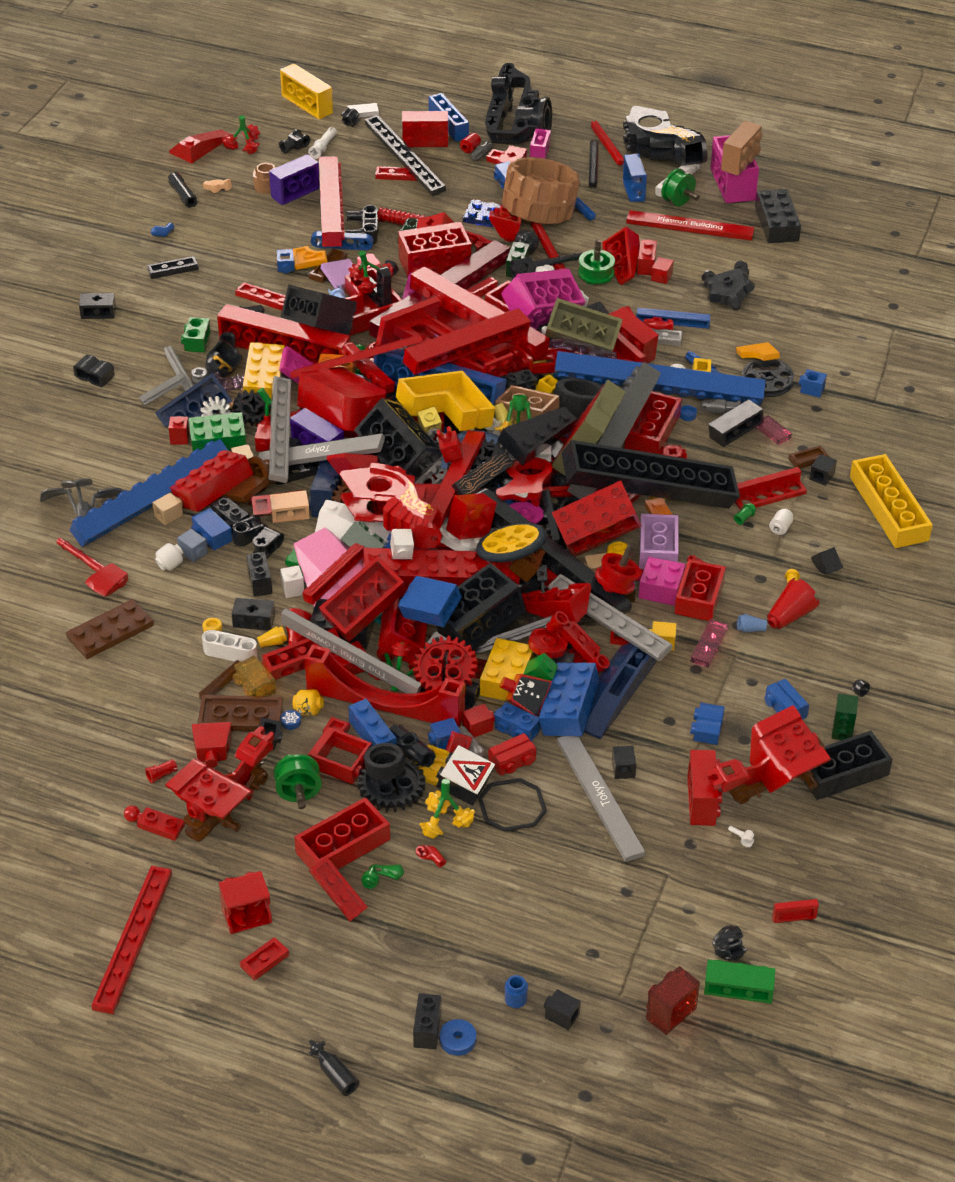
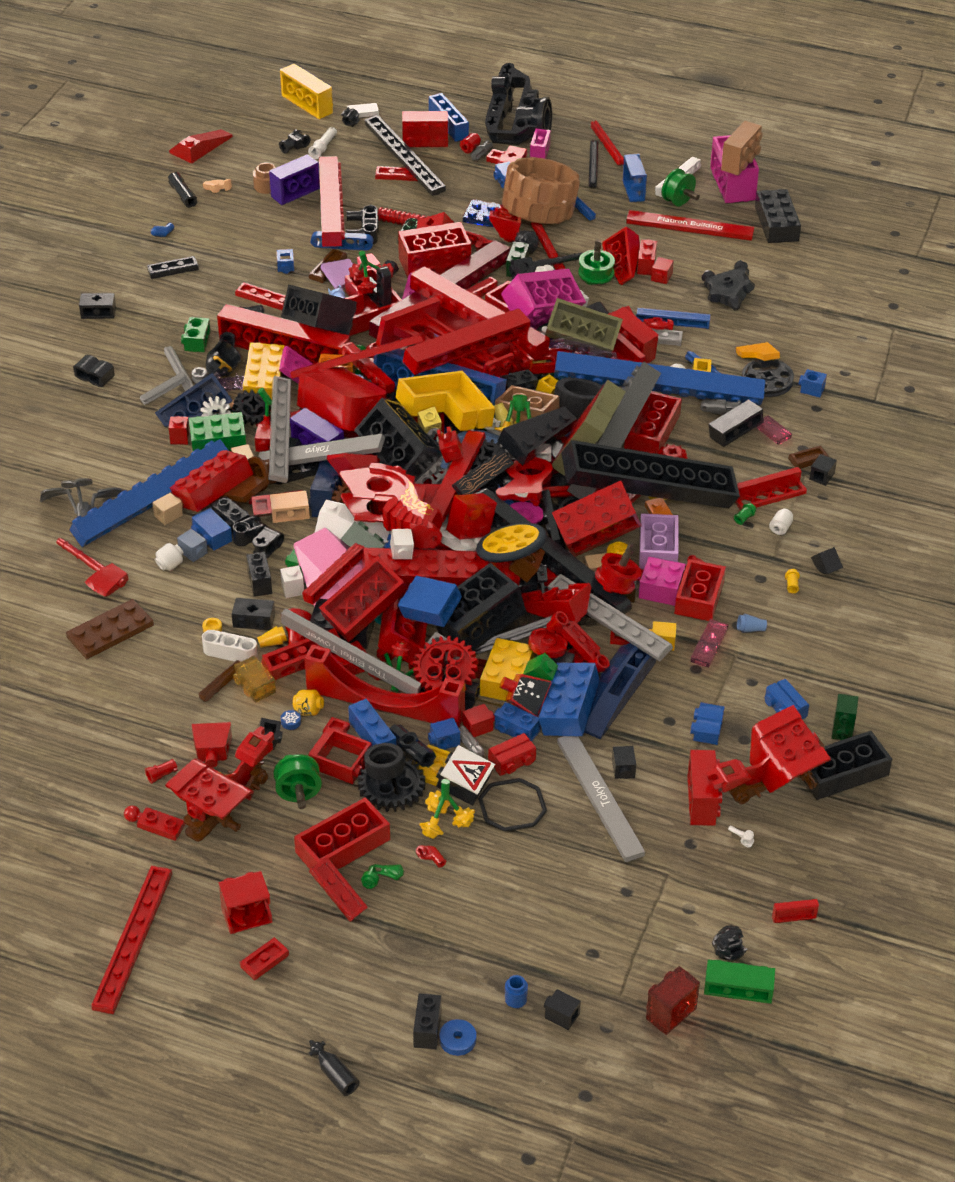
reddish brown plate [197,695,283,732] -> none
red plant [222,115,260,155] -> none
light orange tile [293,246,328,270] -> none
red tile [446,731,473,753] -> none
black animal [623,106,708,166] -> none
blue tile [680,405,697,421] -> none
red cone [767,578,820,629] -> none
yellow brick [850,454,933,548] -> none
black hinge [853,679,870,697] -> none

